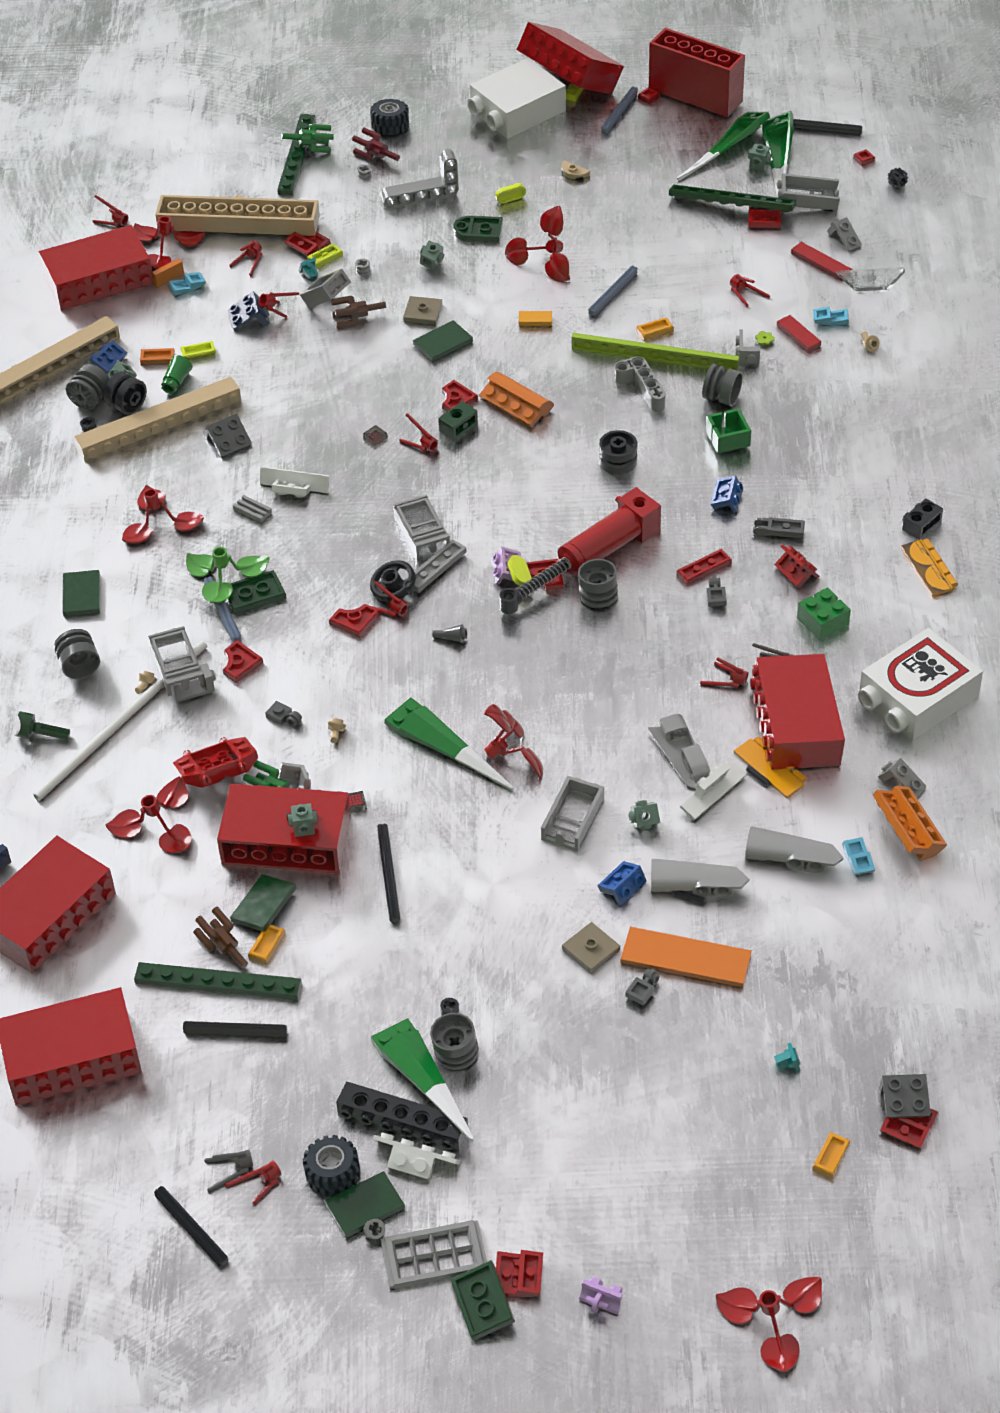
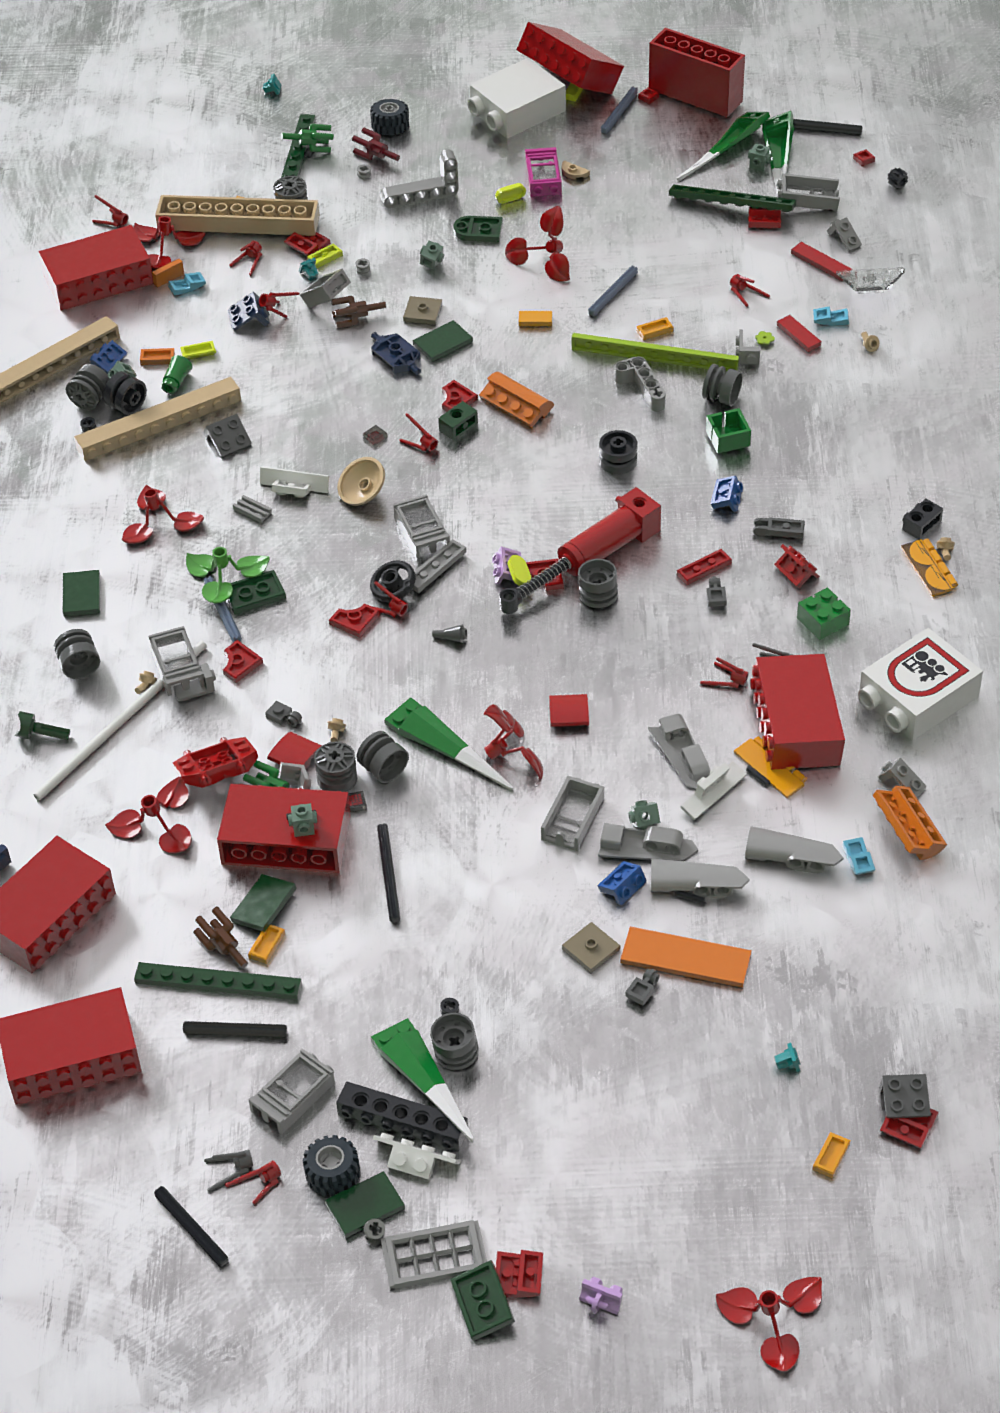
none -> light grey door [248,1049,335,1134]
none -> teal brick [262,74,282,95]
none -> red slope [267,731,322,769]
none -> dark grey wheel [273,176,308,200]
none -> dark grey wheel [314,741,358,792]
none -> tan dish [337,457,385,506]
none -> dark grey wheel [356,731,409,783]
none -> dark blue plate [371,332,421,375]
none -> dark pink door [525,147,562,197]
none -> red slope [549,694,589,727]
none -> light grey panel [598,823,698,861]
none -> tan plate [936,537,955,561]

